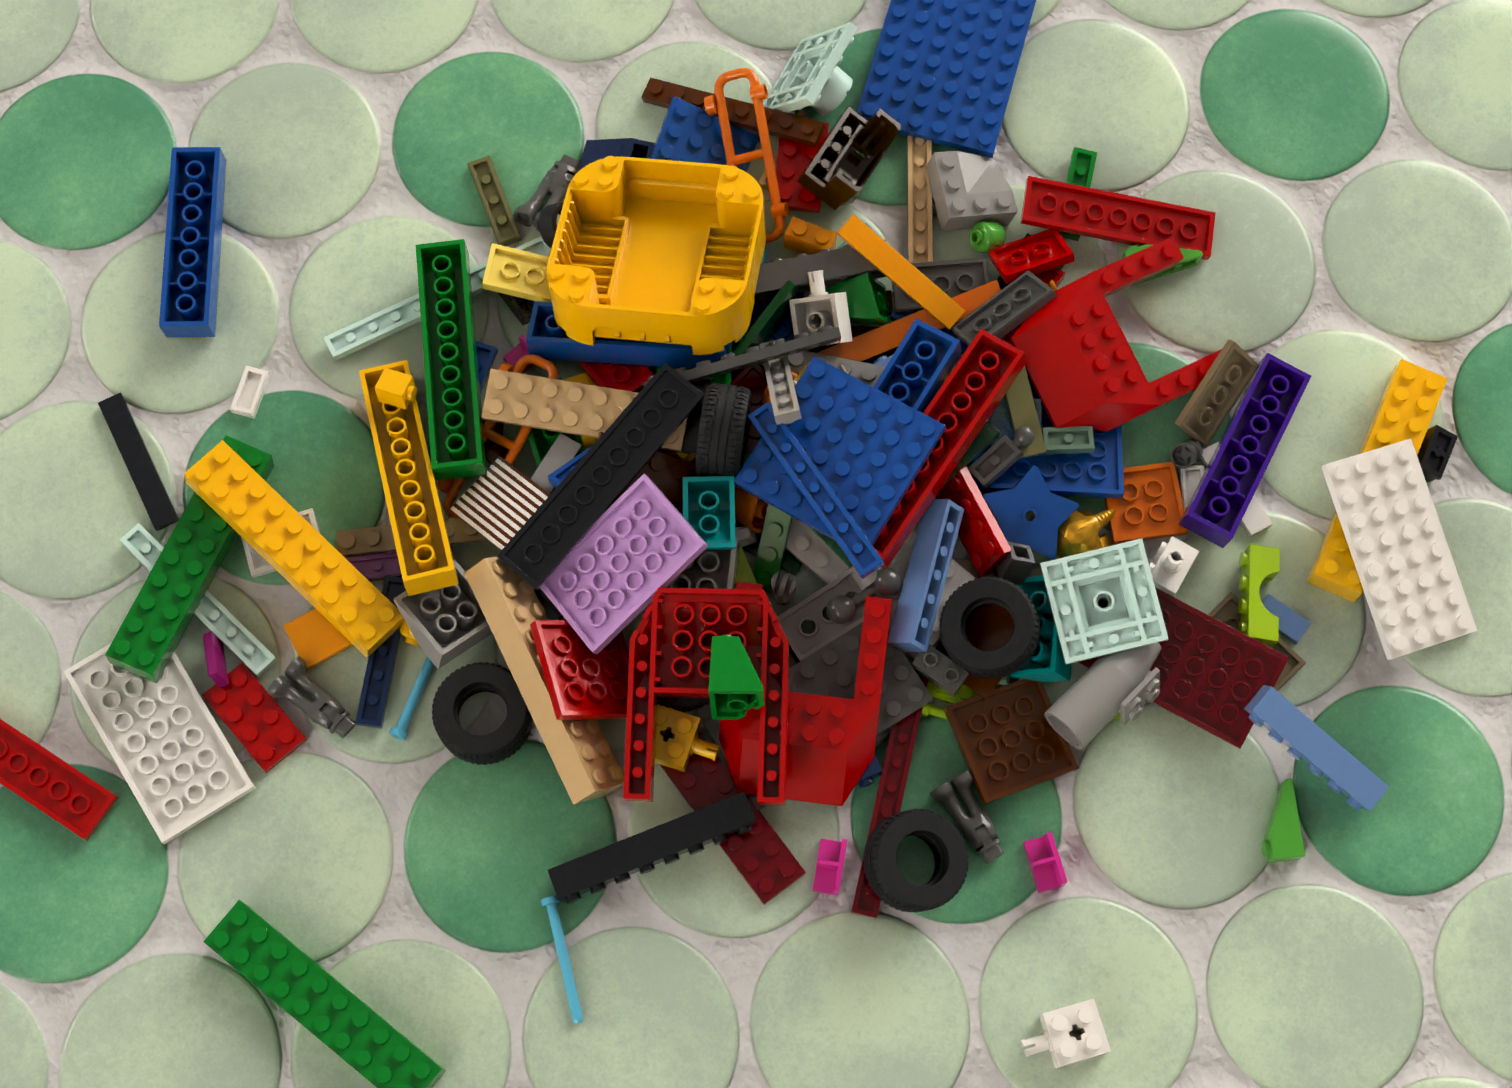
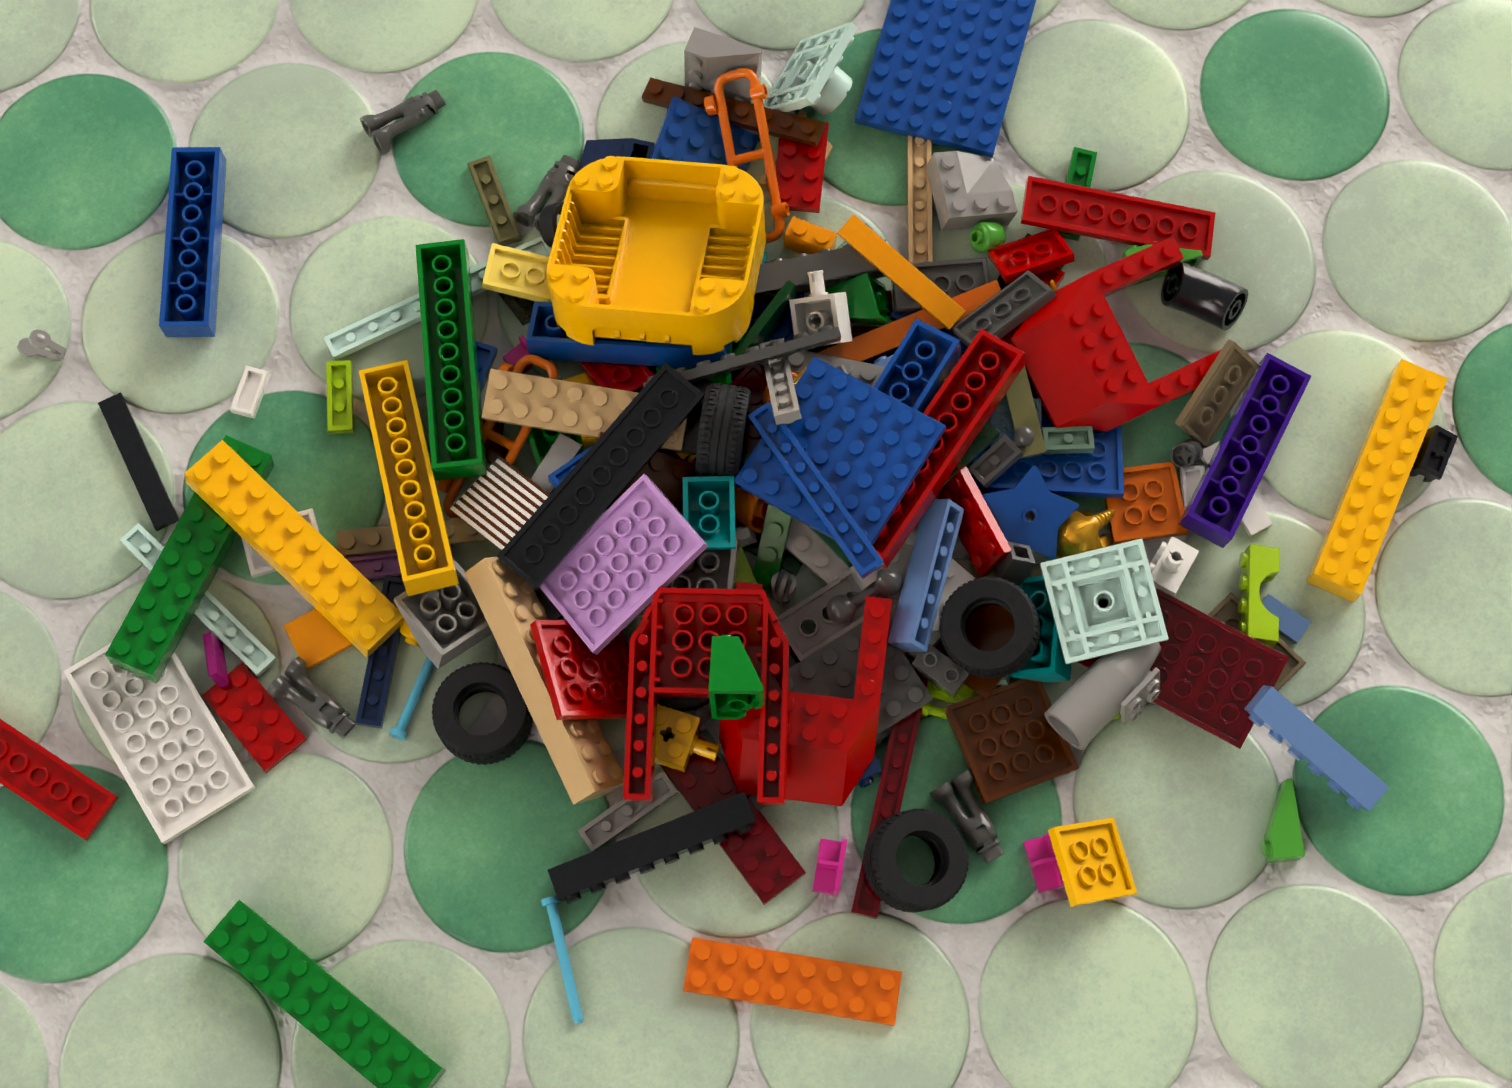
yellow brick [375,368,417,409] -> none
dark brown piece [797,106,901,210] -> none
white brick [1021,999,1111,1069] -> none
white plate [1321,439,1478,660] -> none
none -> light grey piece [17,329,67,361]
none -> lime plate [326,360,354,434]
none -> dark grey piece [360,90,446,155]
none -> light grey plate [577,771,678,852]
none -> orange plate [683,937,902,1026]
none -> light grey slope [684,27,762,104]
none -> yellow plate [1048,817,1137,907]
none -> black brick [1161,262,1248,331]

